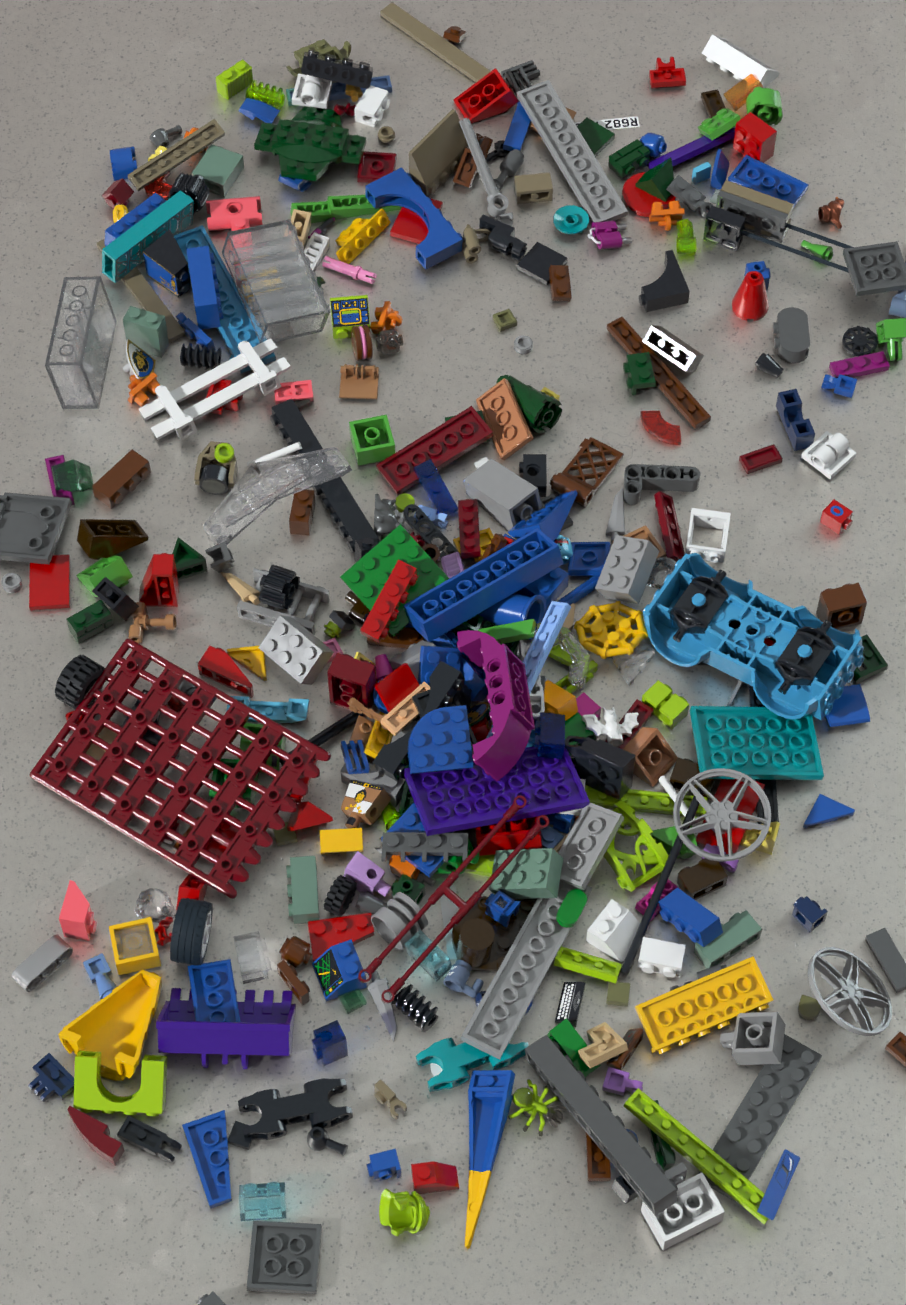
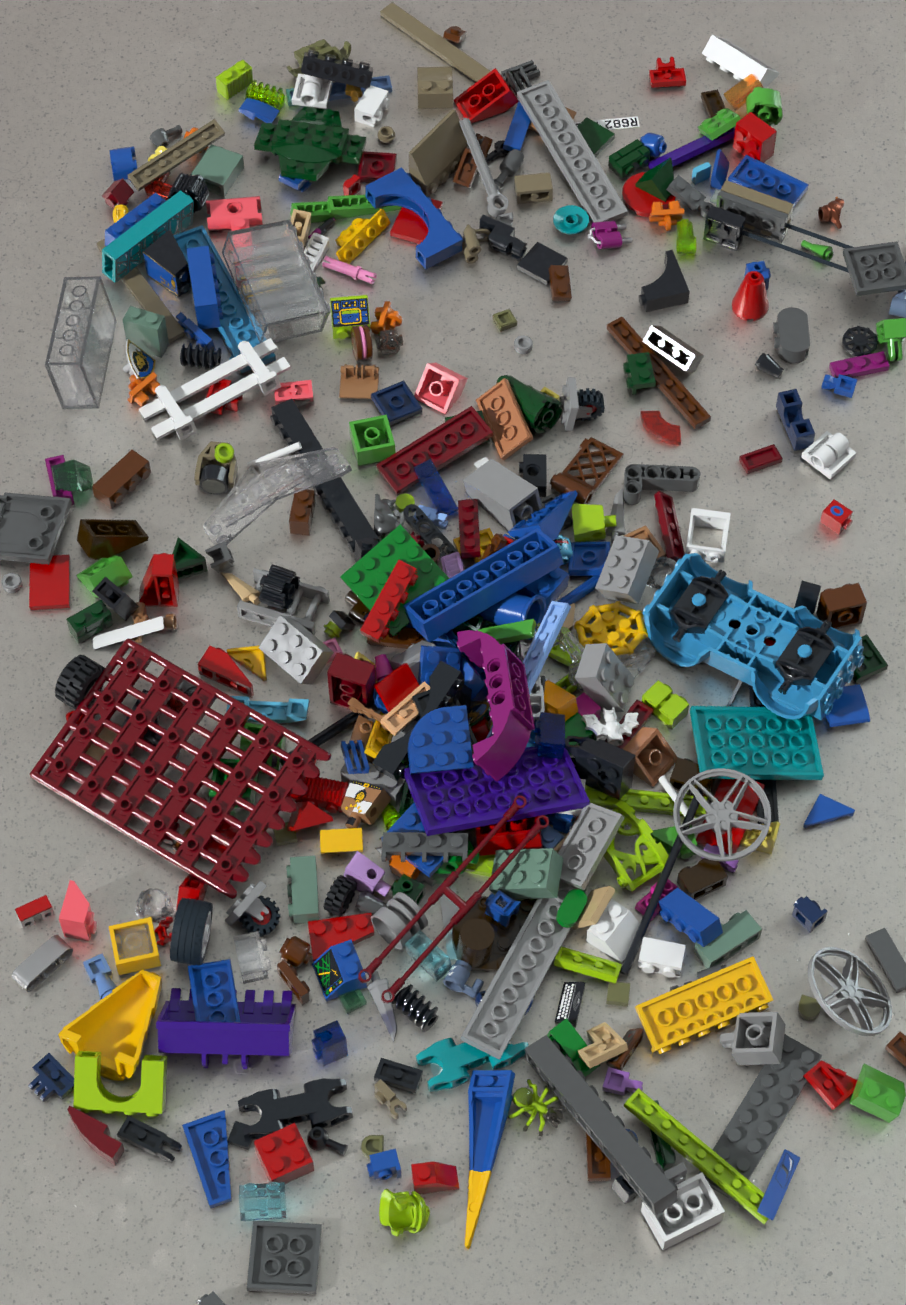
dark red piece [334,103,356,116] -> none
none -> red piece [15,895,55,929]
none -> white sticker [93,616,164,649]
none -> plate [224,881,280,937]
none -> red brick [254,1123,314,1189]
none -> red brick [302,777,349,814]
none -> red plate [343,174,361,196]
none -> olive tile [361,1135,384,1159]
none -> dark blue tile [371,380,423,426]
none -> black plate [374,1058,423,1093]
none -> coral slope [414,362,468,414]
none -> dark tan slope [417,67,453,109]
none -> light grey plate [559,377,605,431]
none -> lime torso [572,504,617,542]
none -> tan tile [572,886,615,929]
none -> light grey brick [575,643,634,712]
none -> black slope [794,580,821,615]
none -> red wing [803,1060,858,1110]
none -> bright green slope [850,1063,906,1123]

